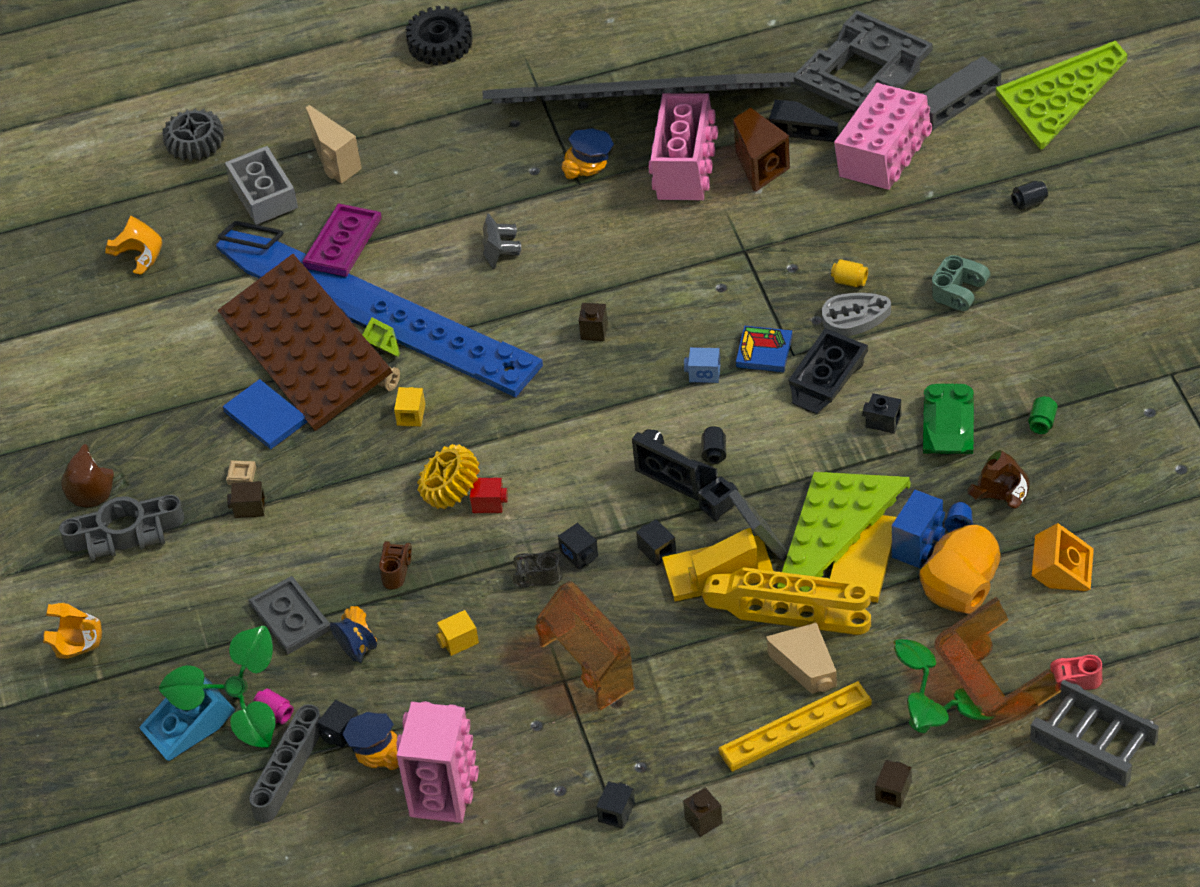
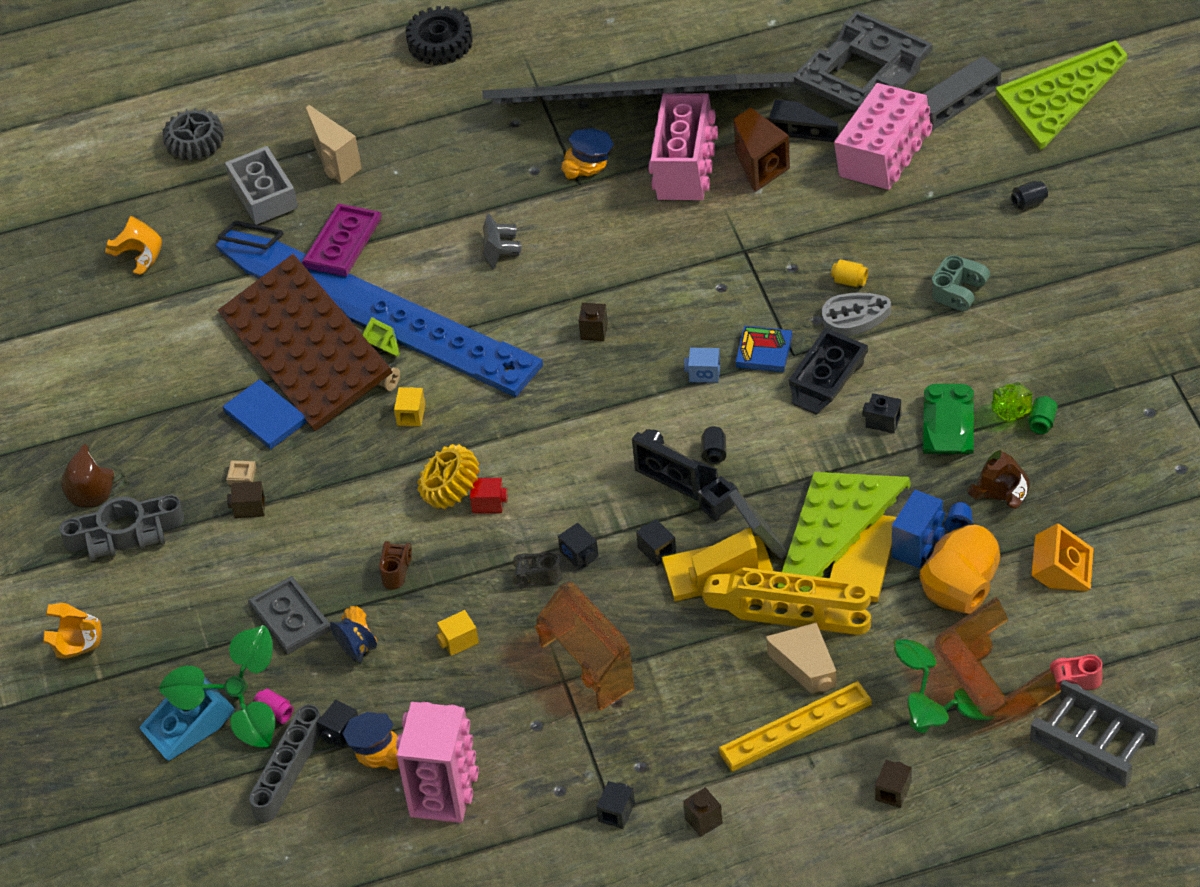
none -> clear neon green brick [992,382,1033,422]

